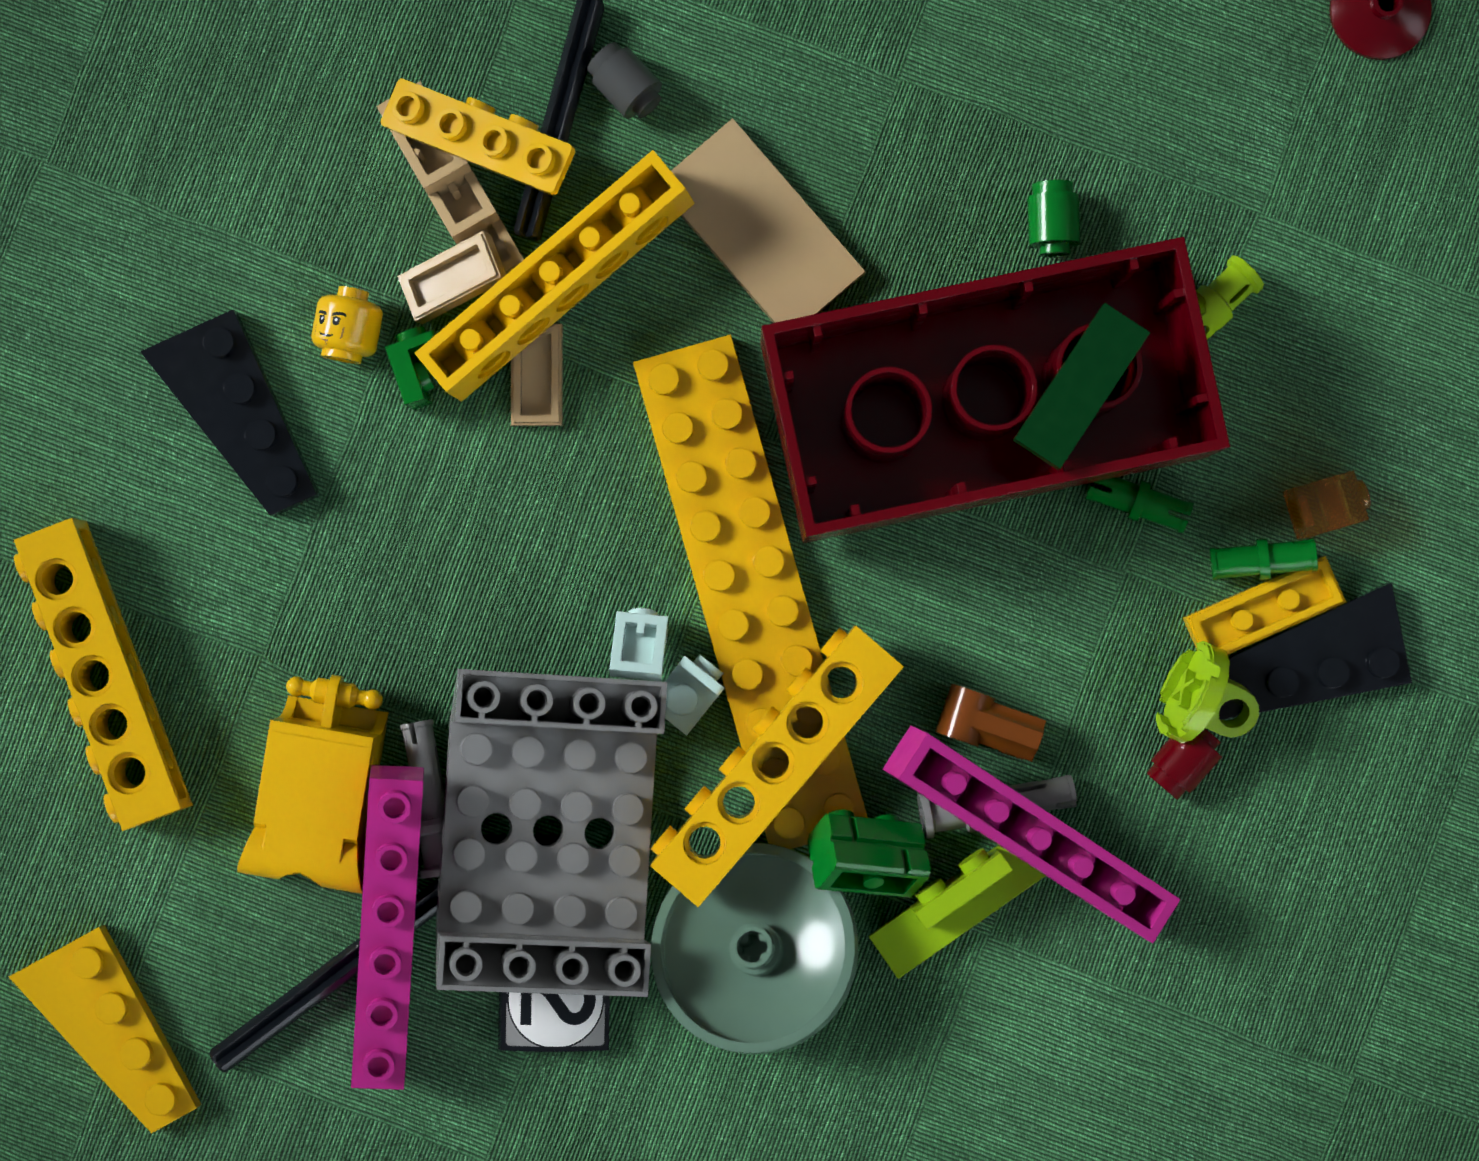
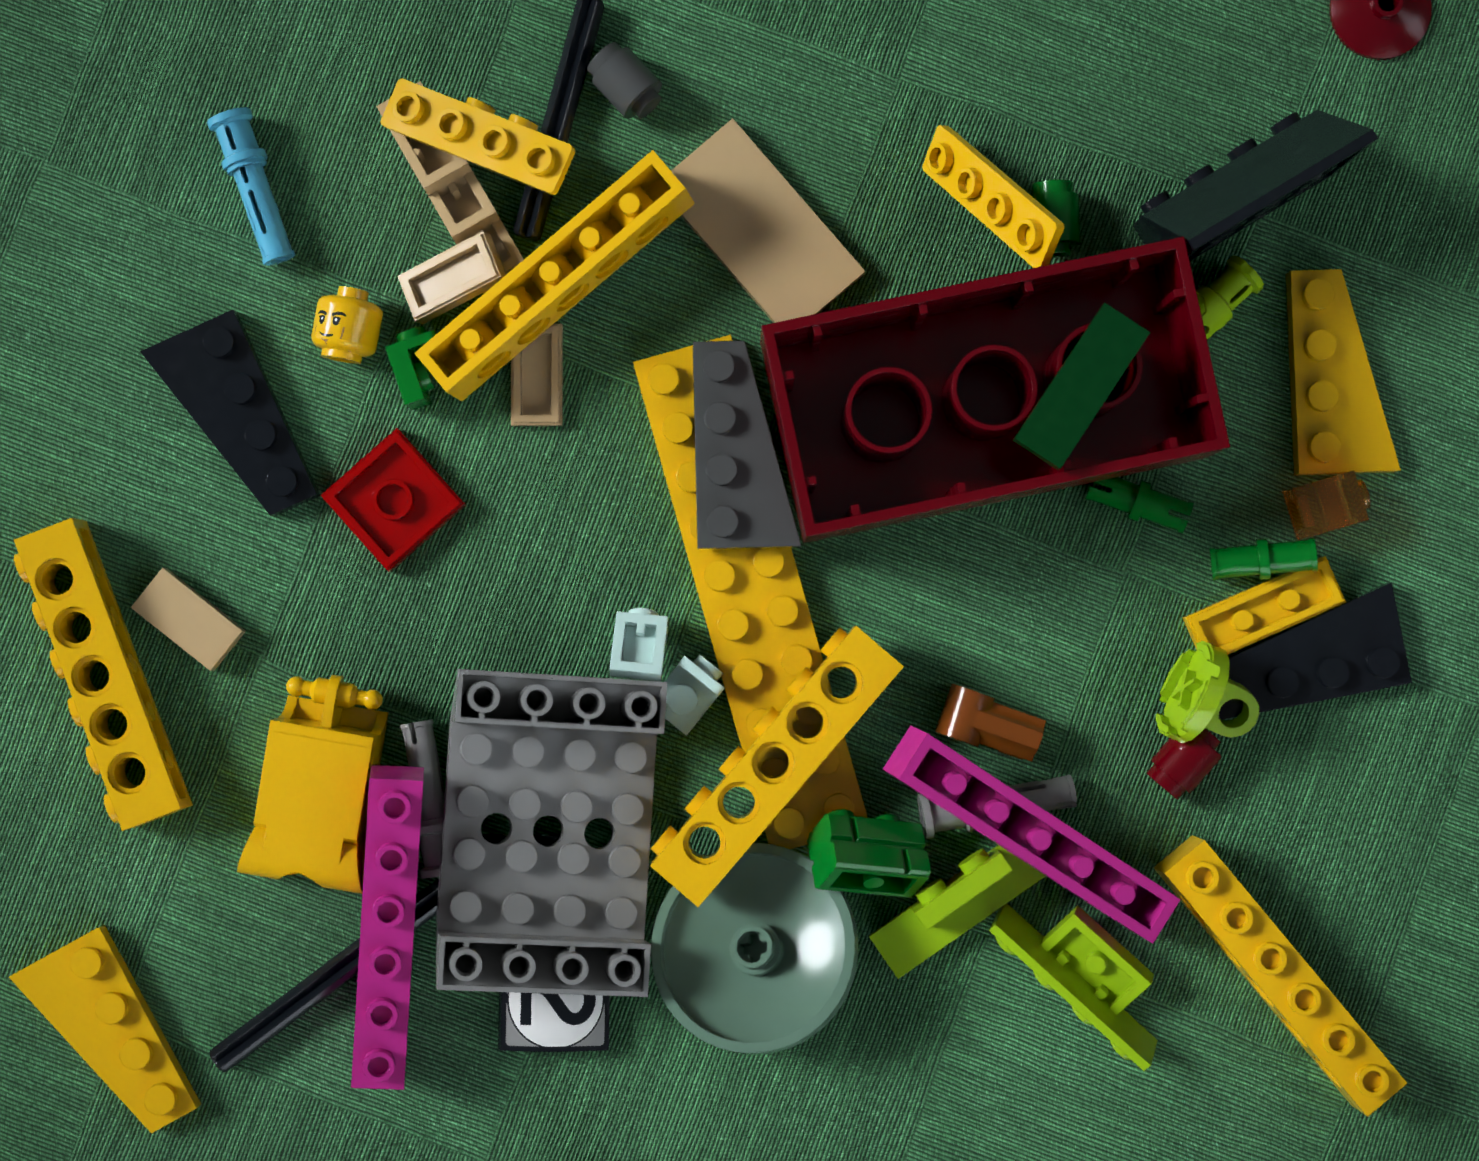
none -> tan tile [130,567,246,671]
none -> medium azure pin [207,107,295,266]
none -> red tile [320,428,466,572]
none -> dark grey wing [693,341,801,549]
none -> yellow bracket [922,125,1064,268]
none -> lime bracket [989,904,1158,1071]
none -> black slope [1132,110,1378,261]
none -> yellow brick [1153,835,1407,1117]
none -> yellow wing [1286,269,1401,475]

